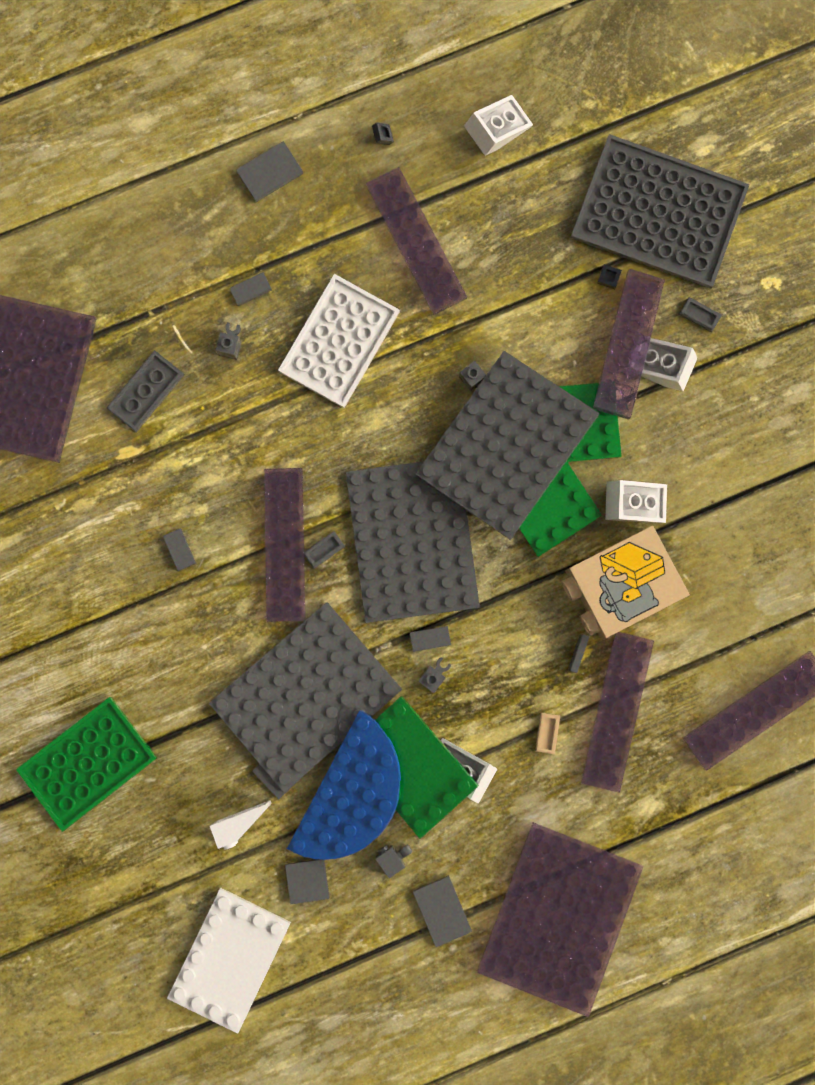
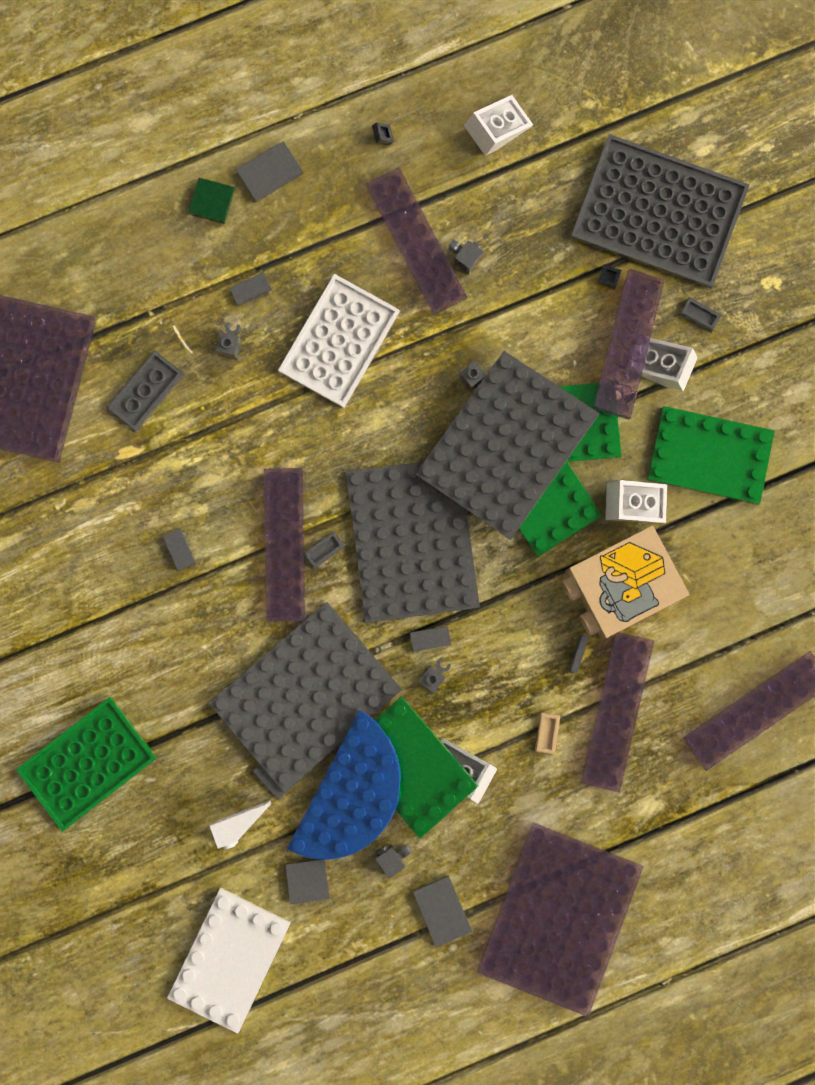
none -> dark green tile [188,178,235,224]
none -> dark grey brick [448,239,483,274]
none -> green plate [647,406,775,505]

